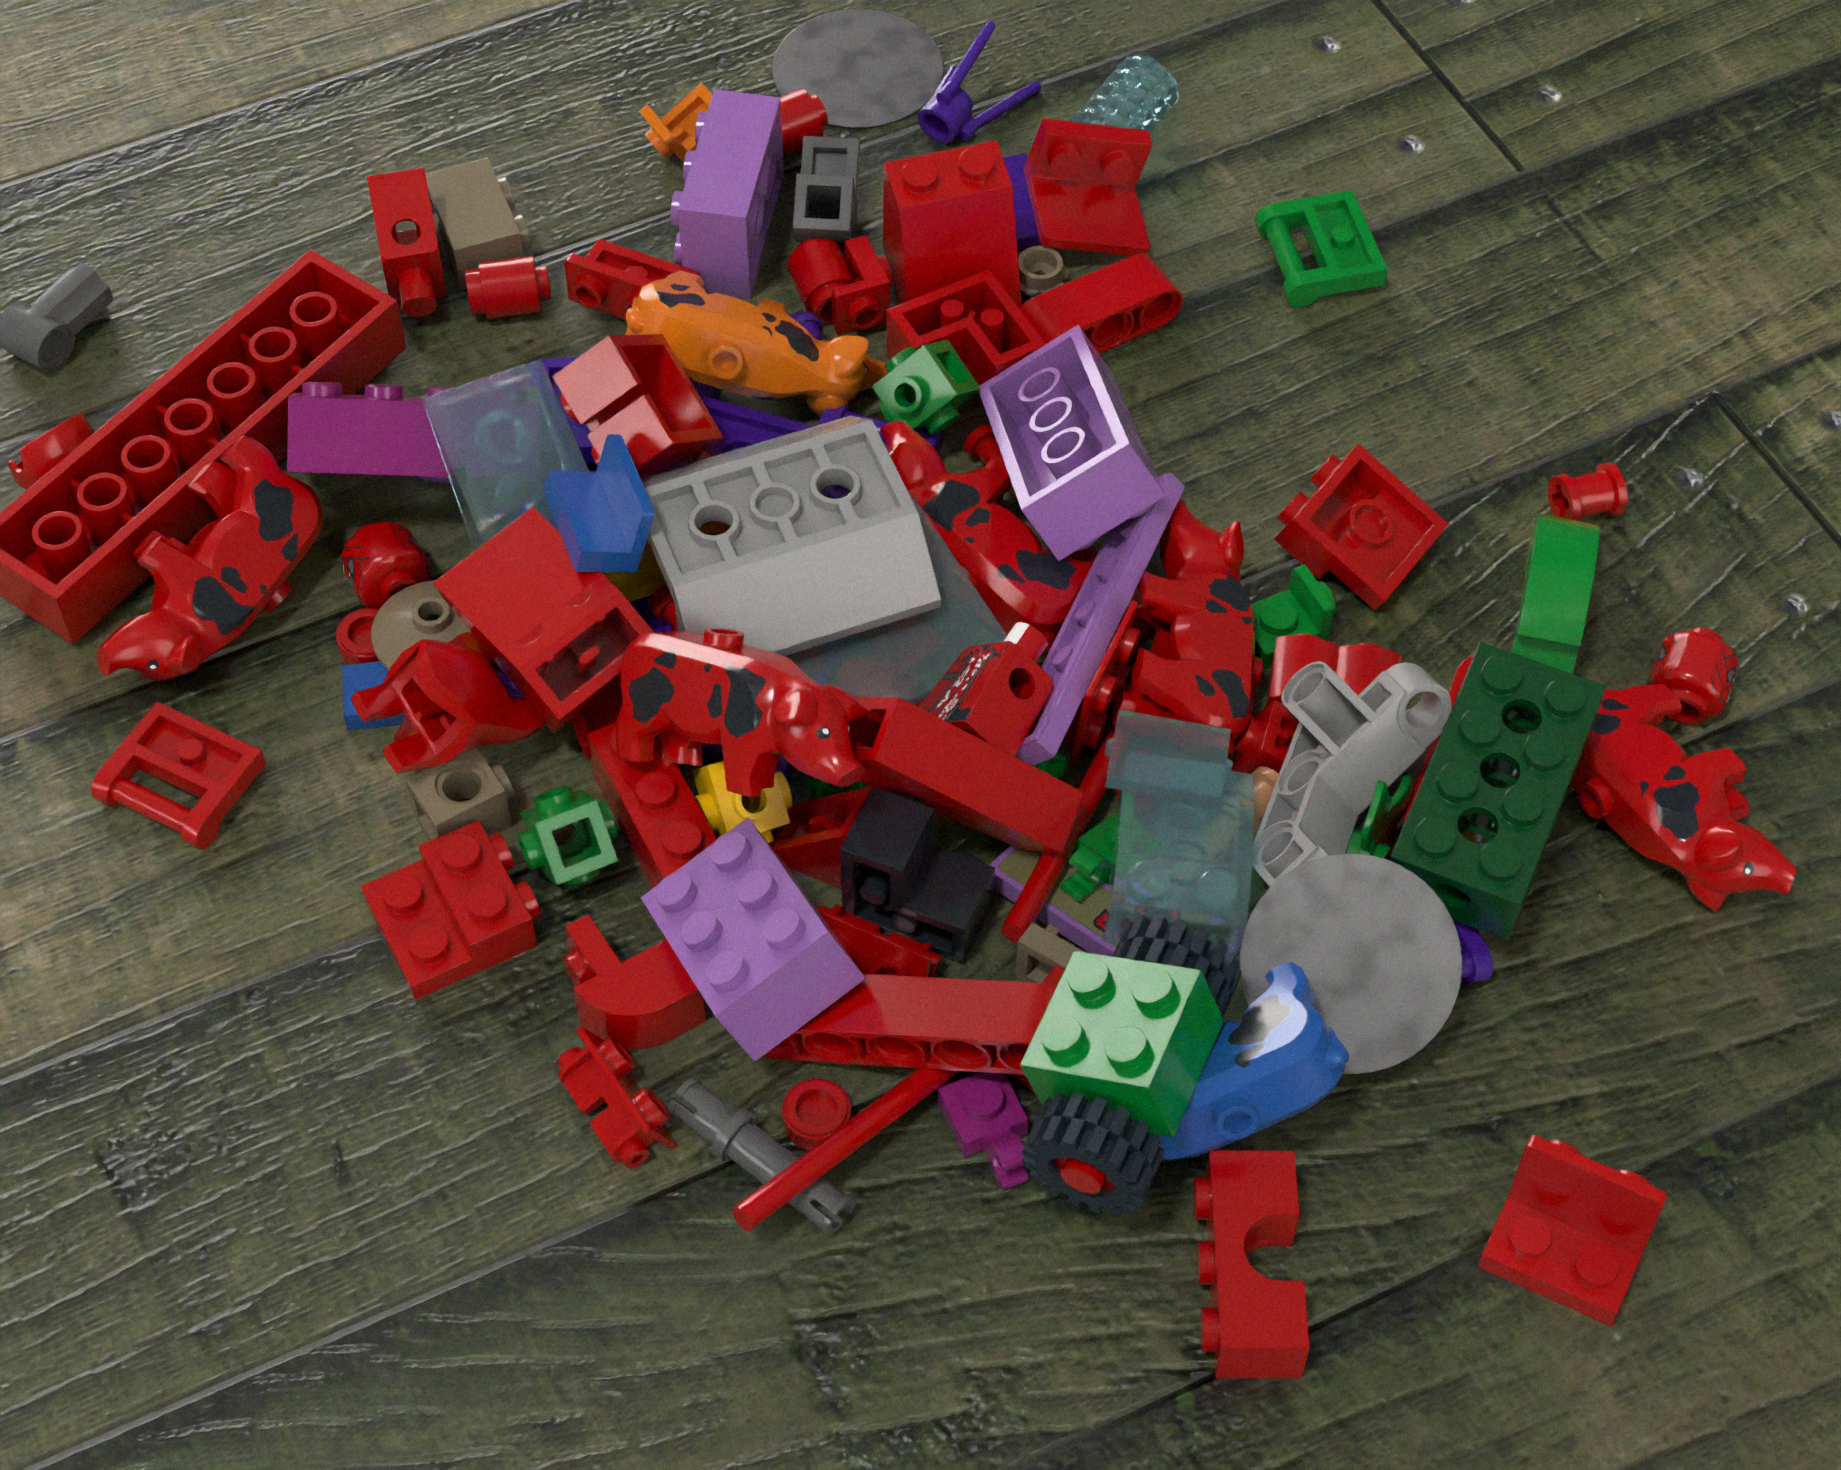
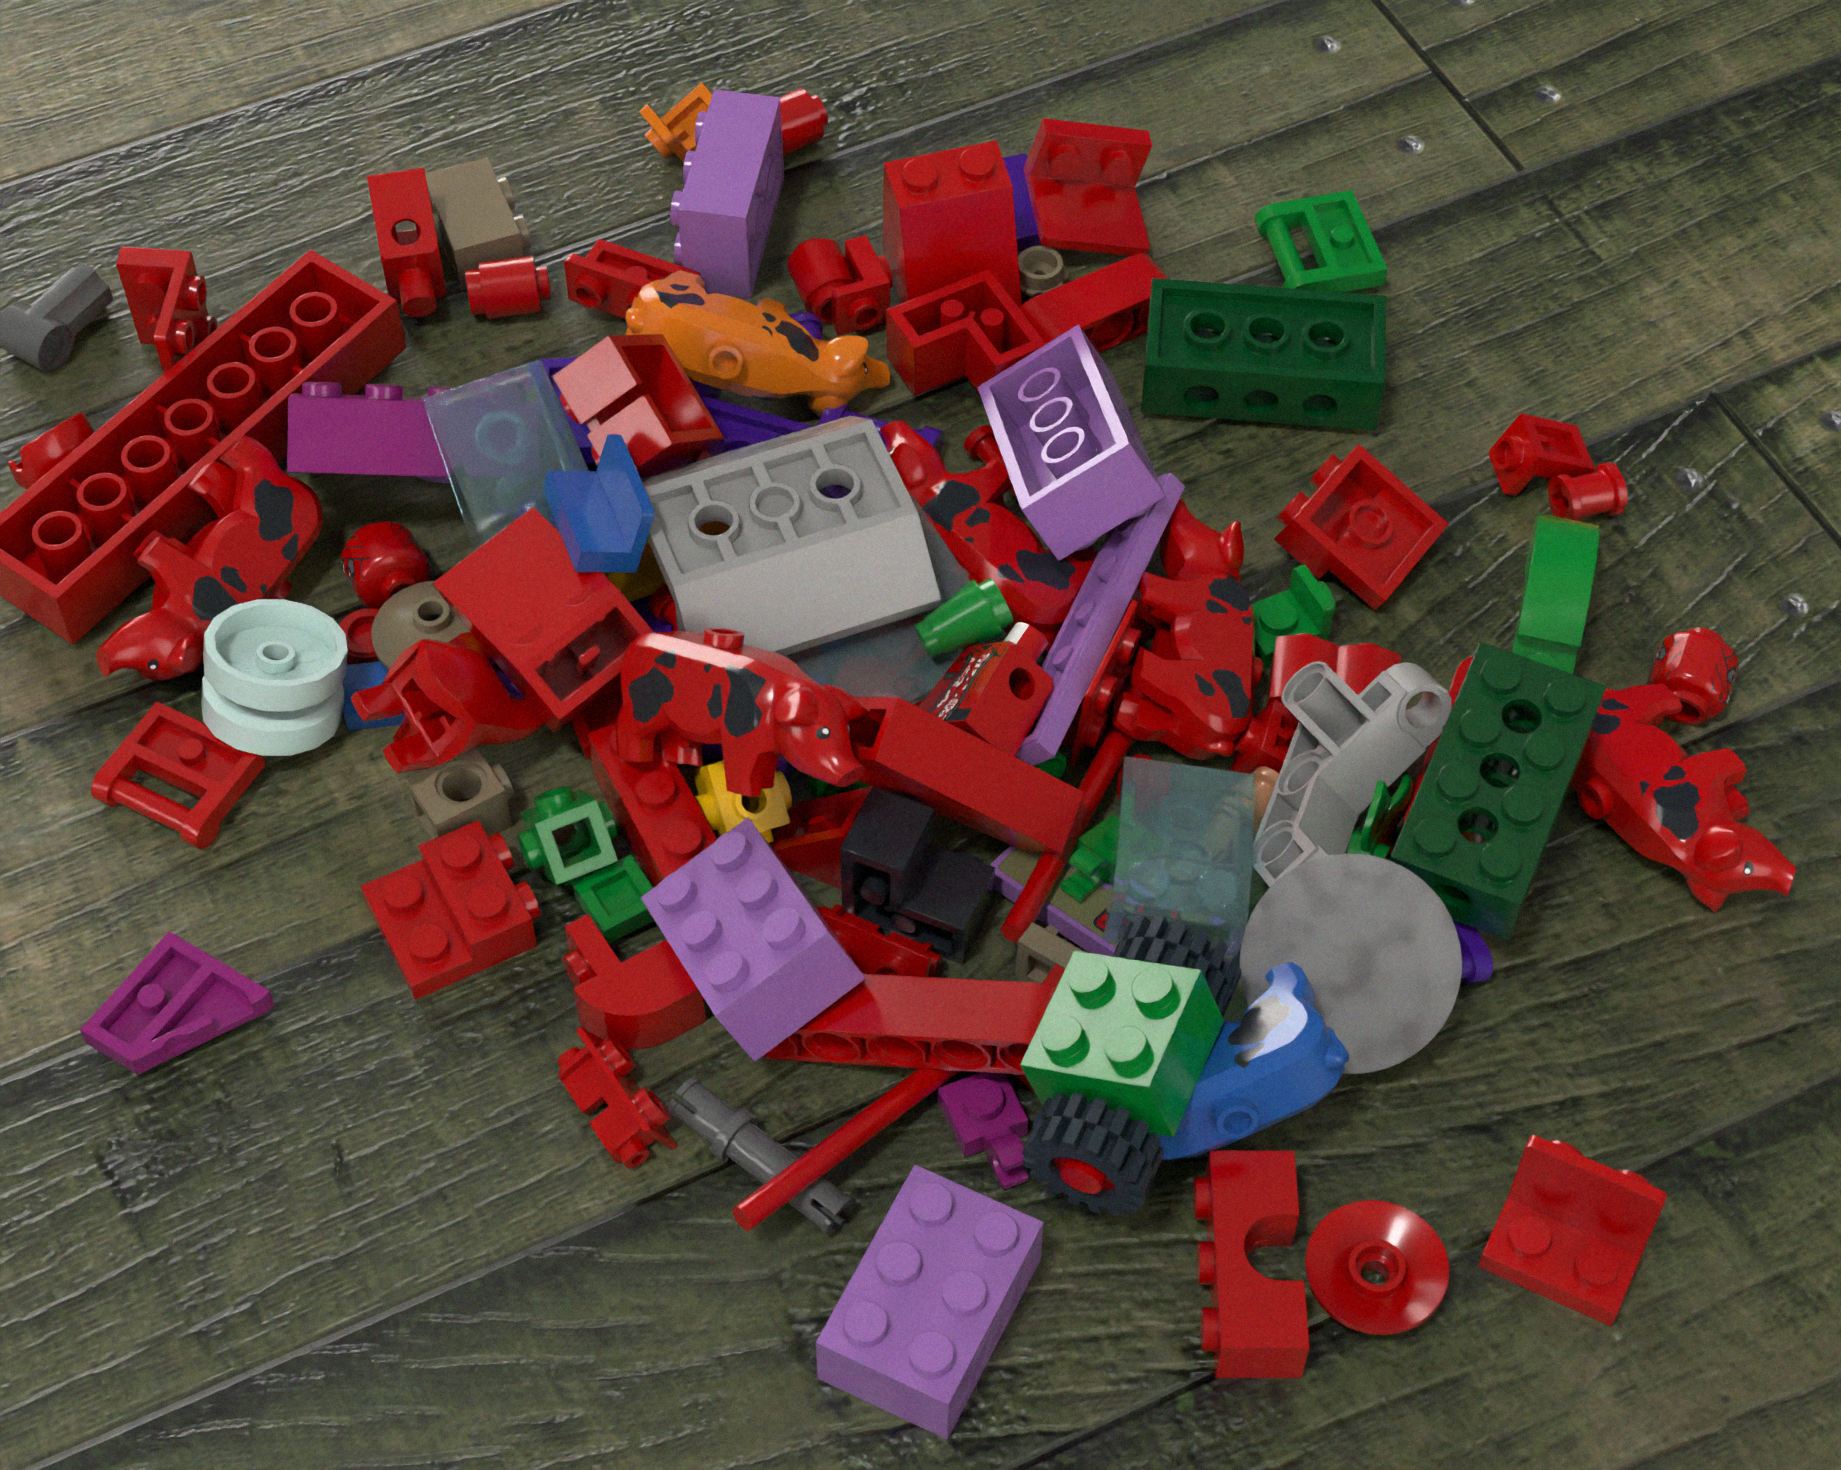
flat silver sticker [773,9,943,128] -> none
red tile [782,1078,851,1150] -> none
dark grey brick [793,136,860,245] -> none
green brick [872,340,981,436] -> none
dark purple plant [917,21,1041,144] -> none
clear light blue piece [1069,52,1180,133] -> none
clear light blue piece [1105,710,1233,807] -> none
none -> magenta wing [80,931,274,1075]
none -> red bracket [116,246,218,373]
none -> light aqua wheel [201,599,348,756]
none -> green plate [572,854,655,944]
none -> medium lavender brick [816,1164,1044,1440]
none -> green cone [914,578,1014,659]
none -> dark green brick [1141,278,1386,431]
none -> red dish [1305,1200,1449,1335]
none -> red bracket [1489,413,1595,496]

